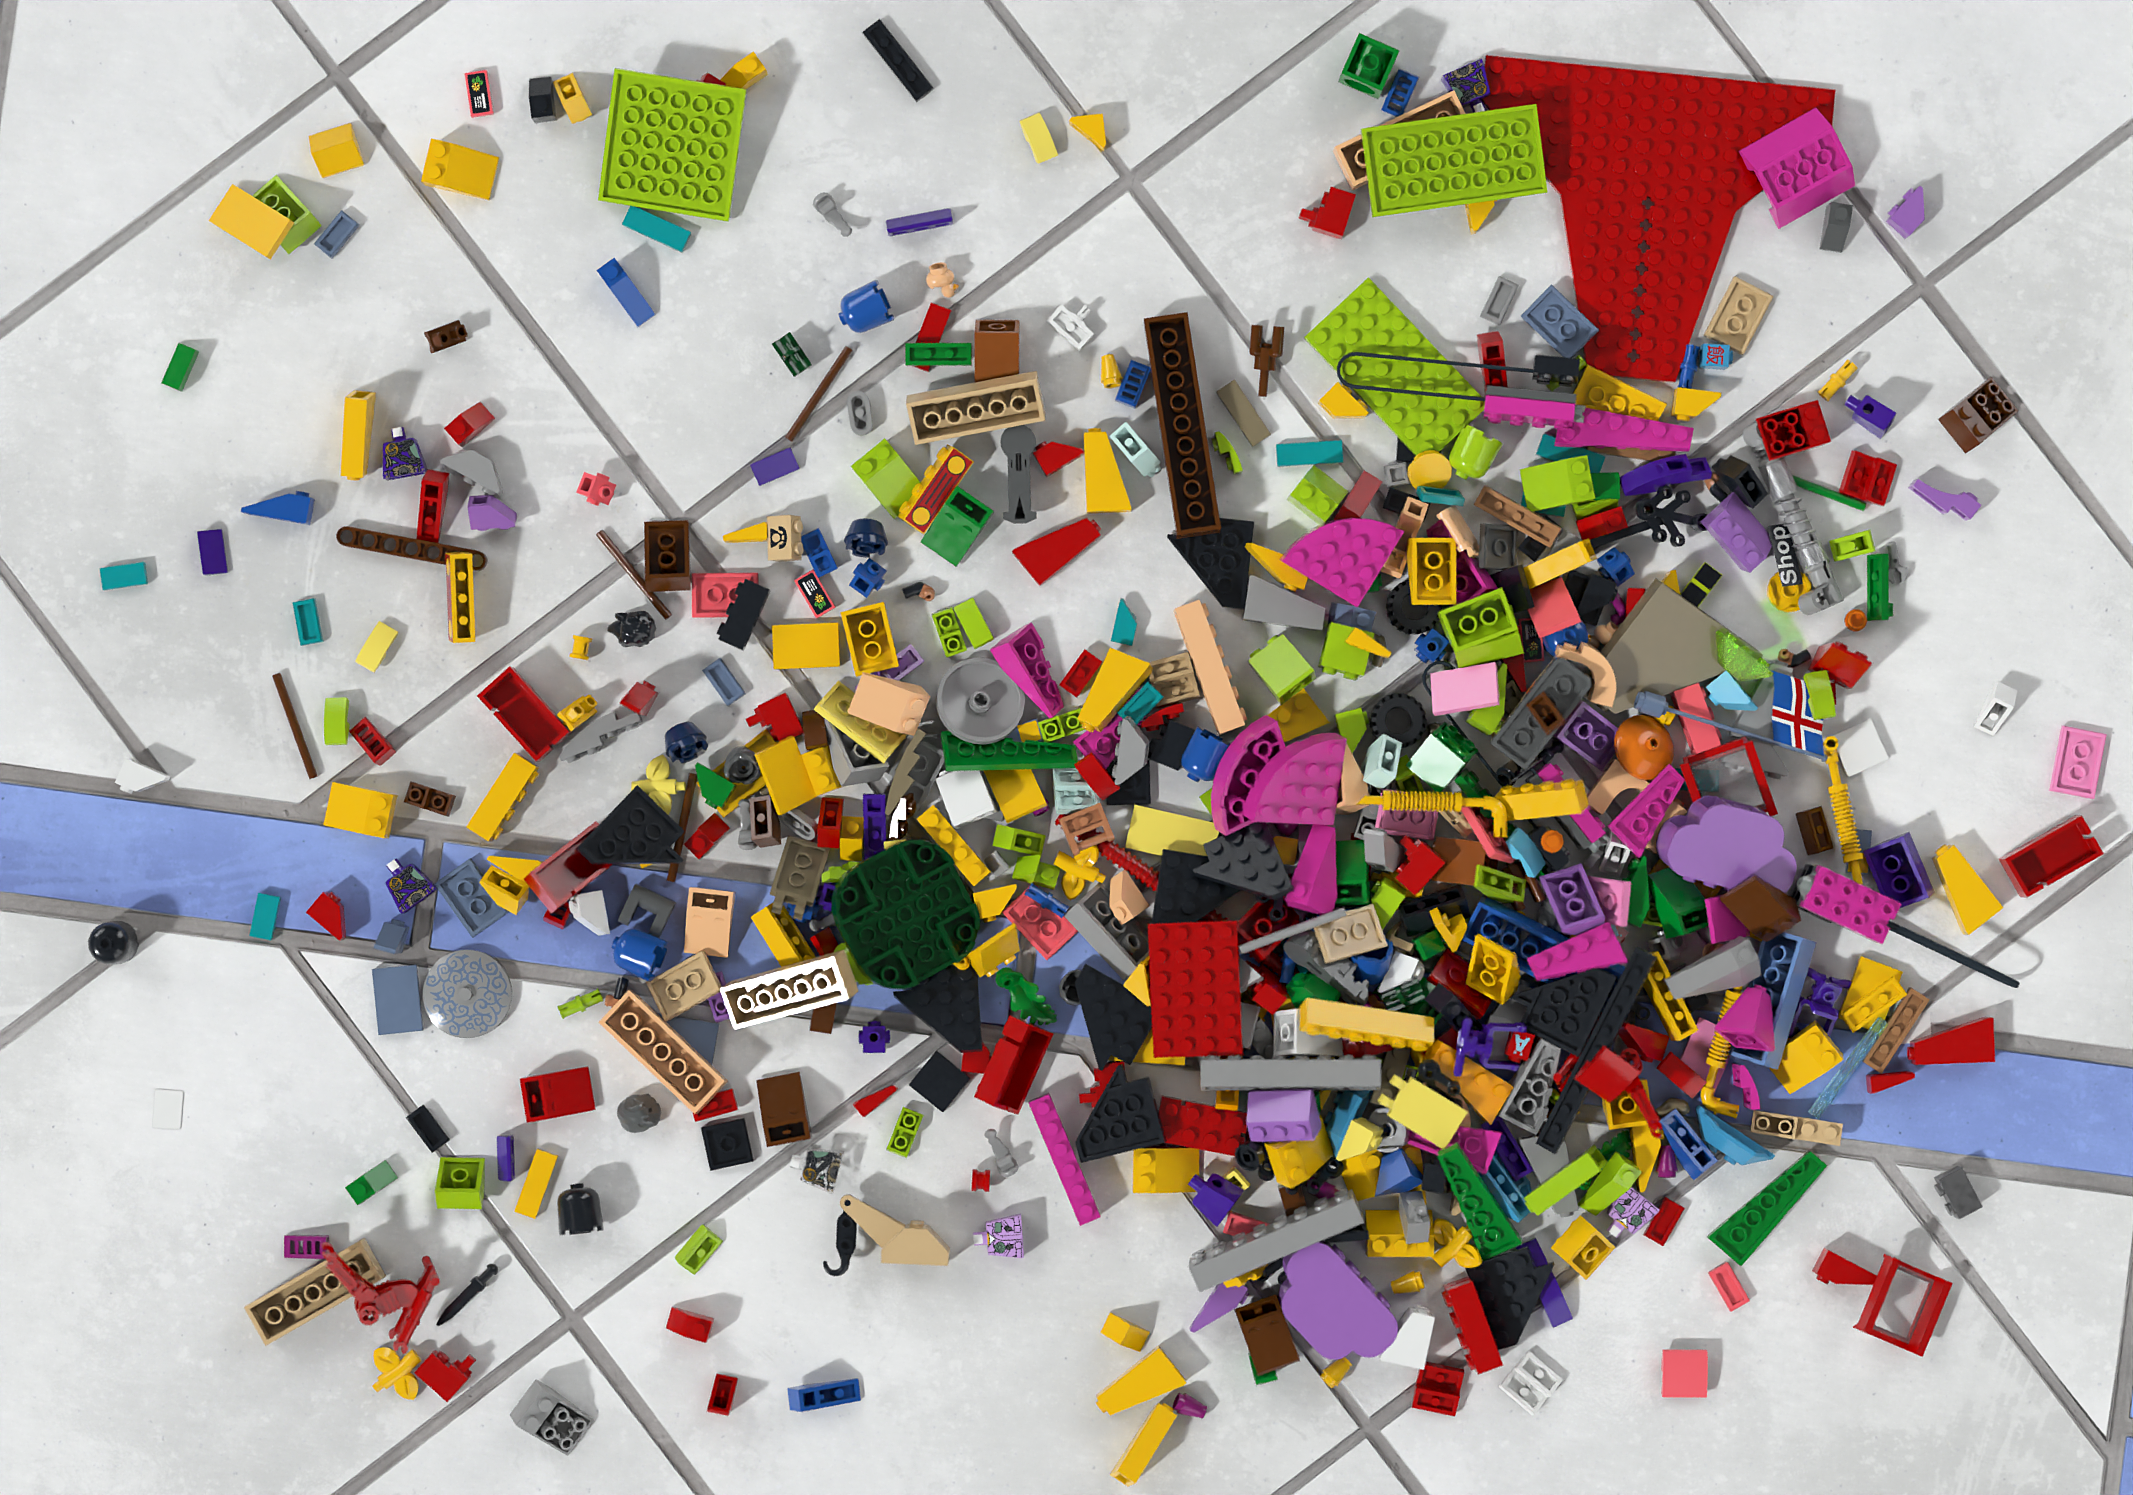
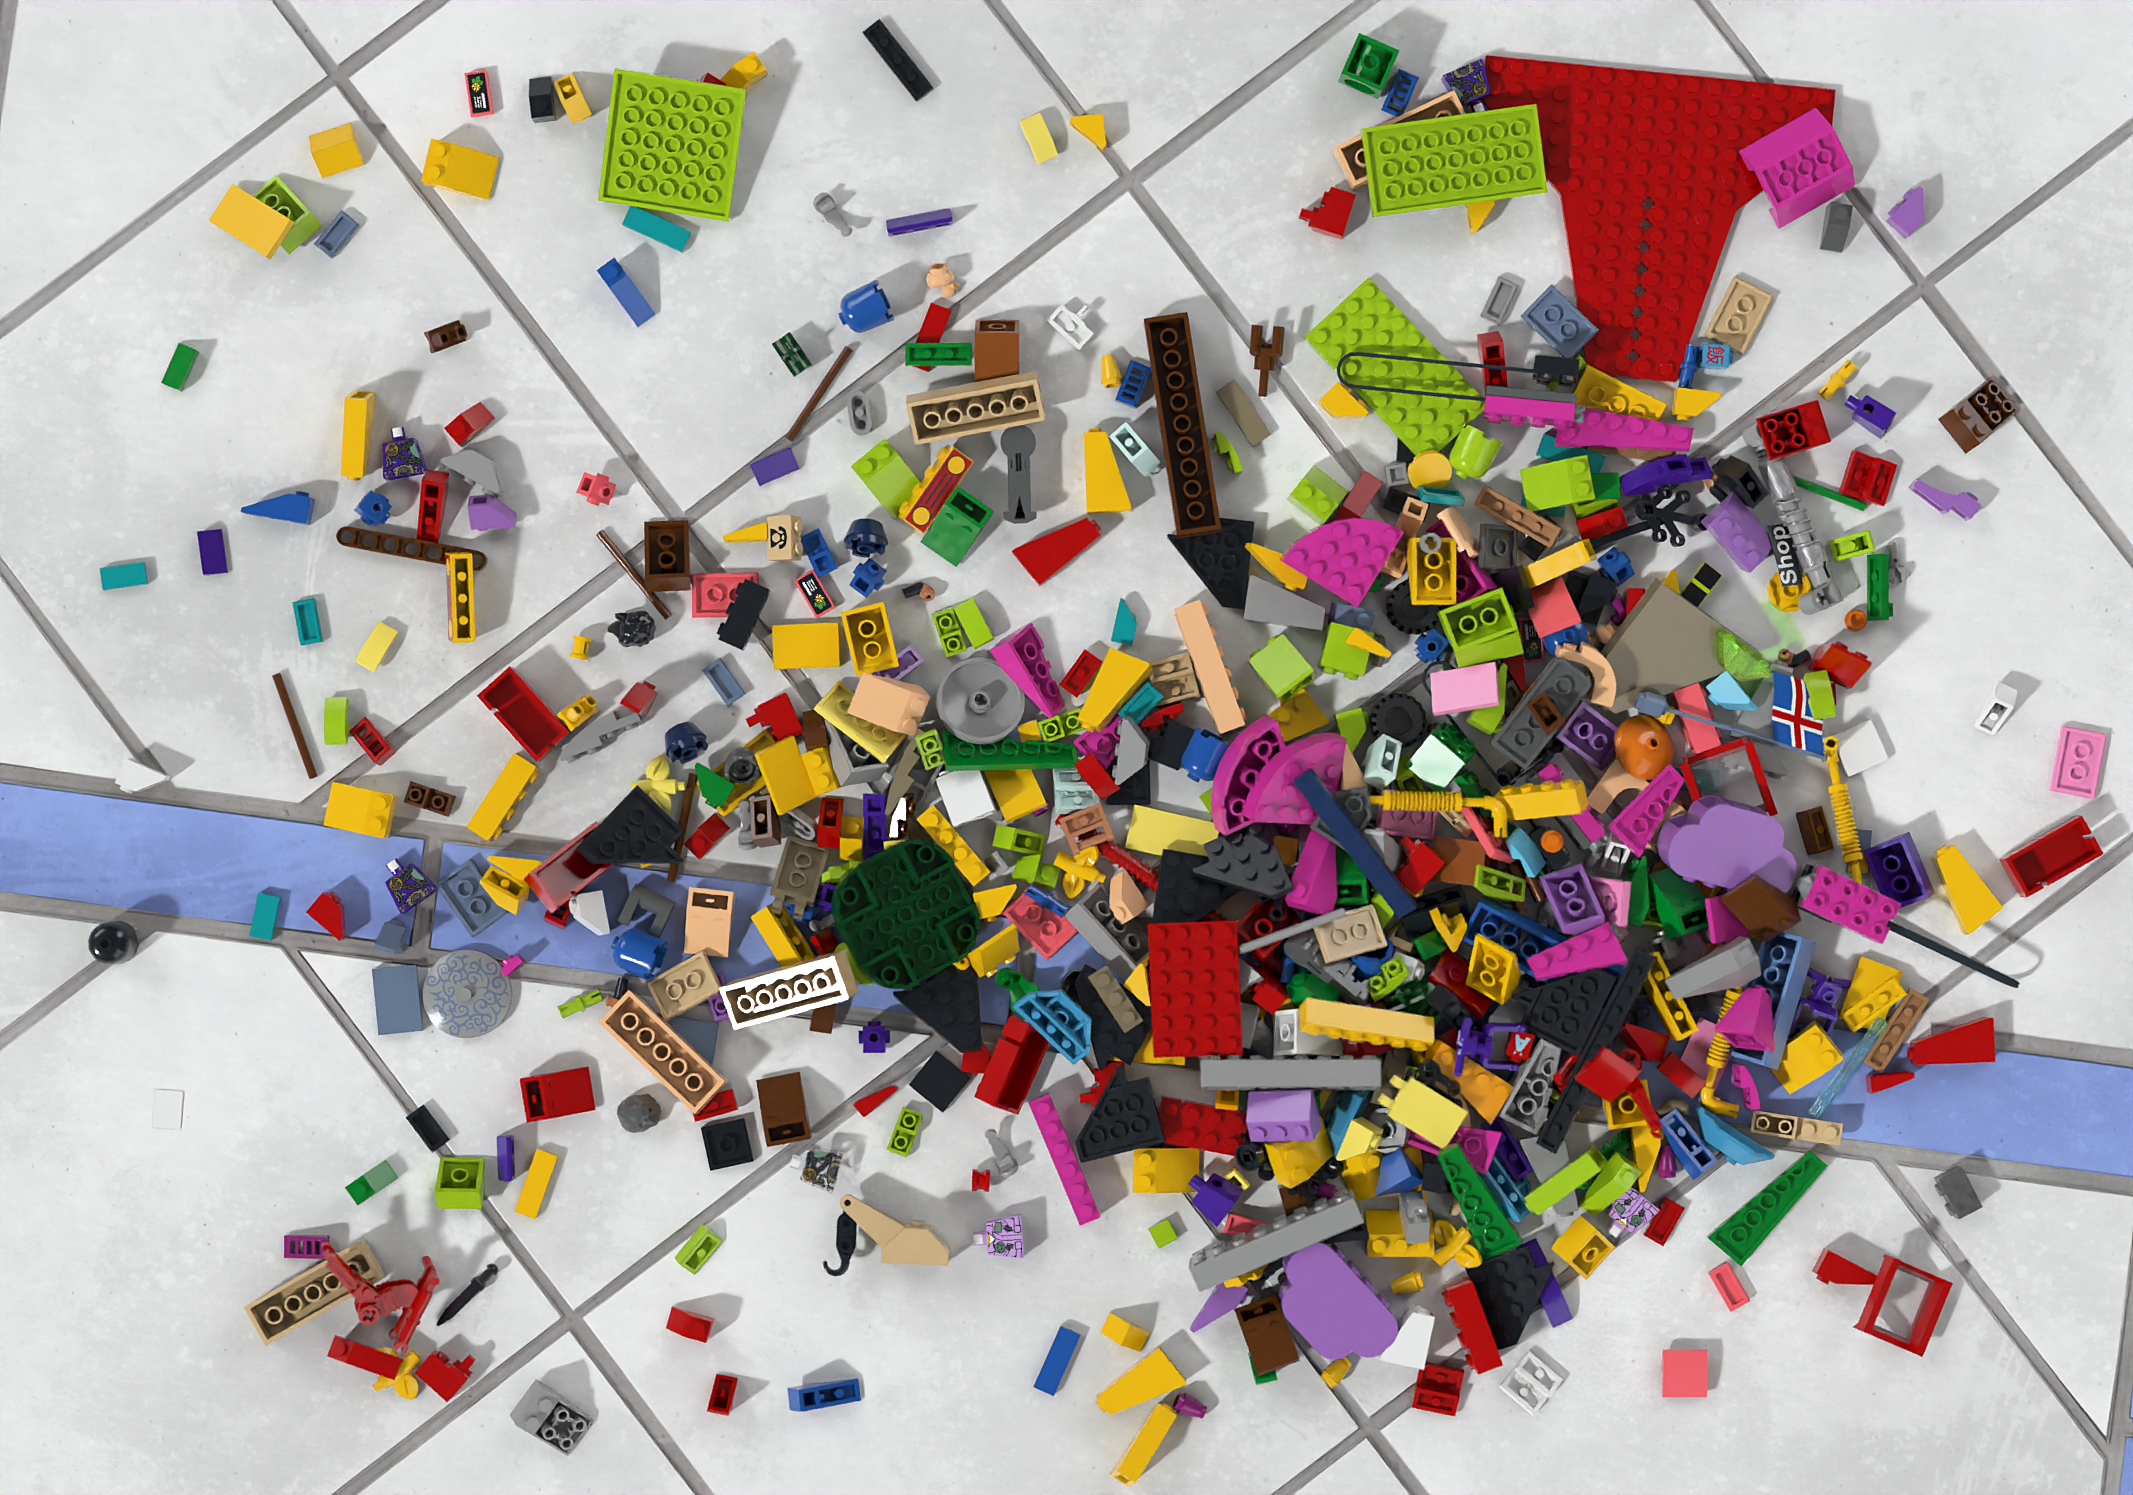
black cylinder [557,1183,604,1236] -> none
red slope [1033,441,1084,477] -> none
teal tile [1276,440,1343,467] -> none
none -> red slope [327,1335,403,1380]
none -> blue brick [354,490,392,526]
none -> dark pink plate [500,954,525,976]
none -> lime slope [915,729,945,771]
none -> dark azure wedge [1013,990,1091,1065]
none -> blue tile [1033,1325,1081,1396]
none -> dark tan plate [1088,965,1143,1033]
none -> lime tile [1148,1218,1178,1249]
none -> dark blue tile [1292,768,1418,918]
none -> dark grey tile [1310,786,1373,852]
none -> lime slope [1367,955,1409,1002]
none -> light grey bush [1419,533,1441,553]

